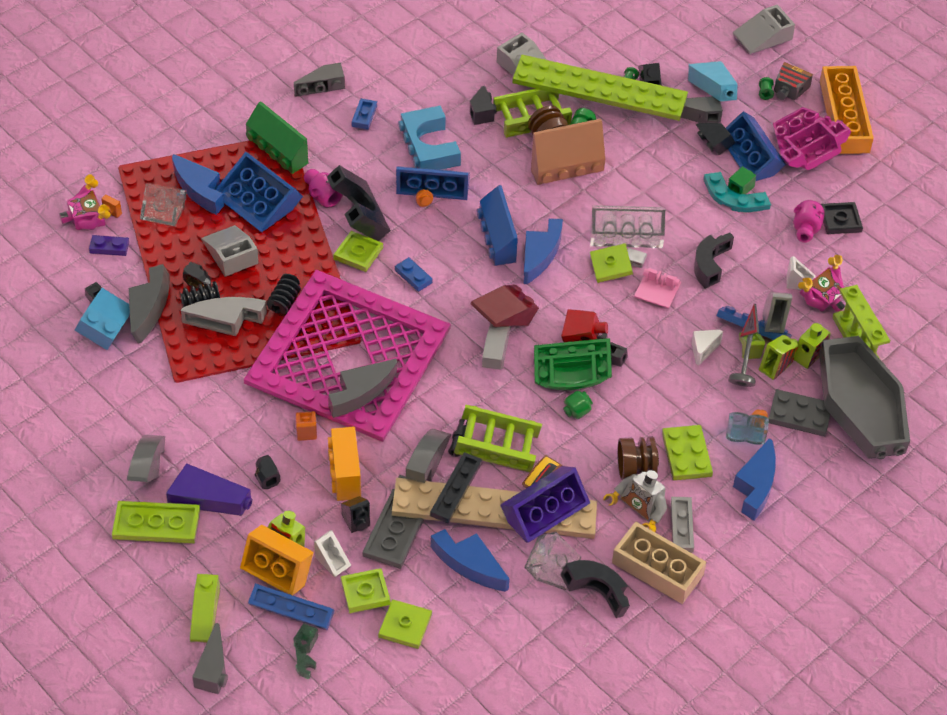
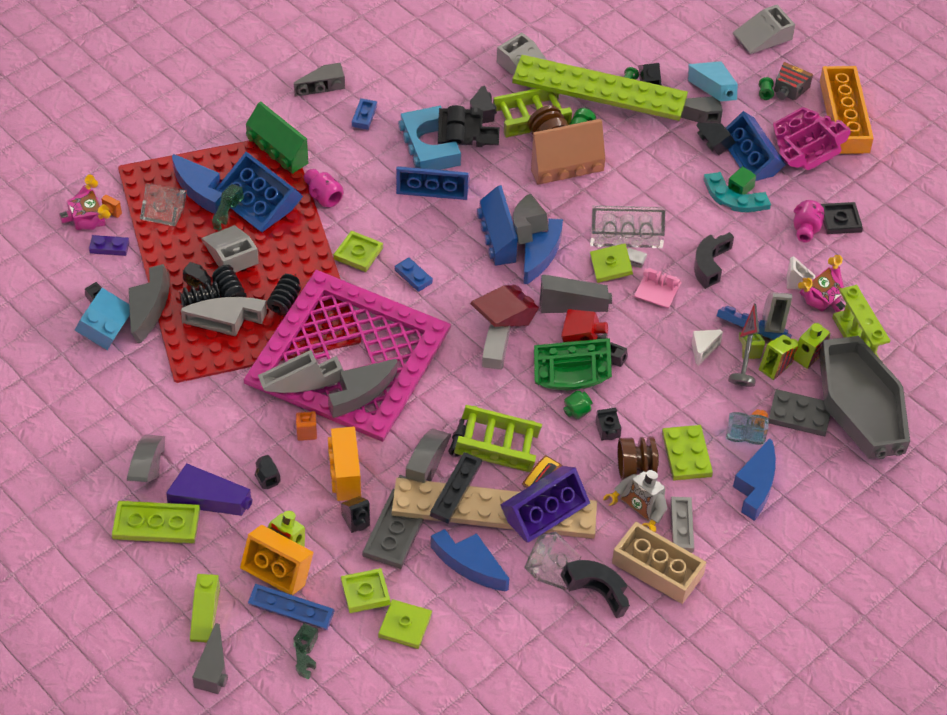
white slope [314,530,351,577] -> none
black arch [327,165,391,241] -> none
orange plate [416,189,433,207] -> none
none -> clear green piece [212,184,244,231]
none -> black piece [212,265,247,298]
none -> light grey slope [258,350,344,393]
none -> black plate [438,105,500,147]
none -> dark grey slope [513,194,549,244]
none -> dark grey slope [540,275,612,313]
none -> black brick [596,407,622,441]

